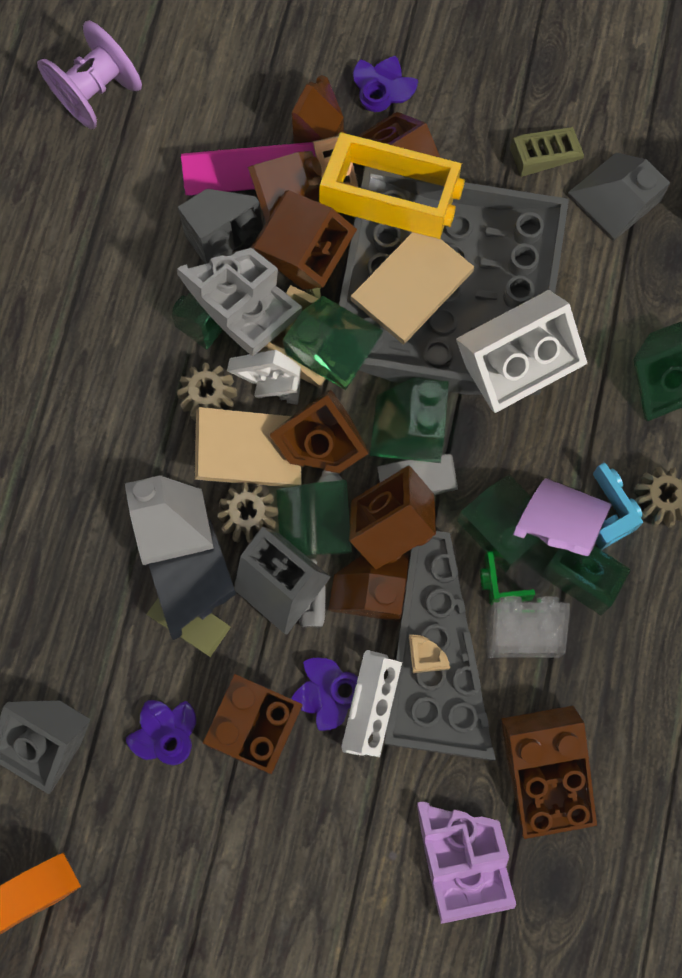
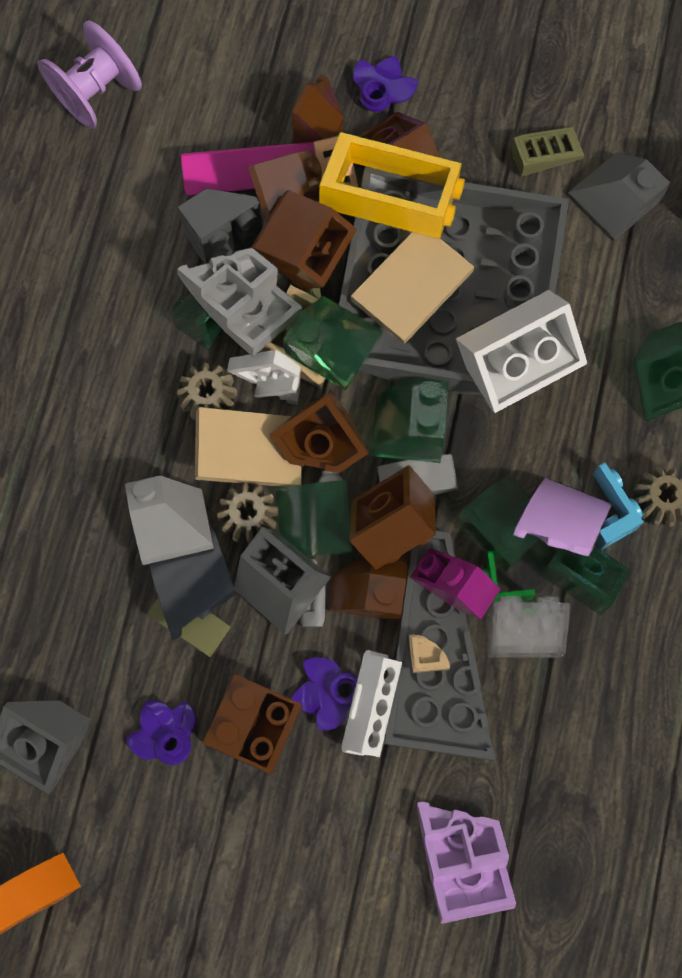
reddish brown slope [501,706,597,839] -> none
none -> magenta slope [410,548,501,619]

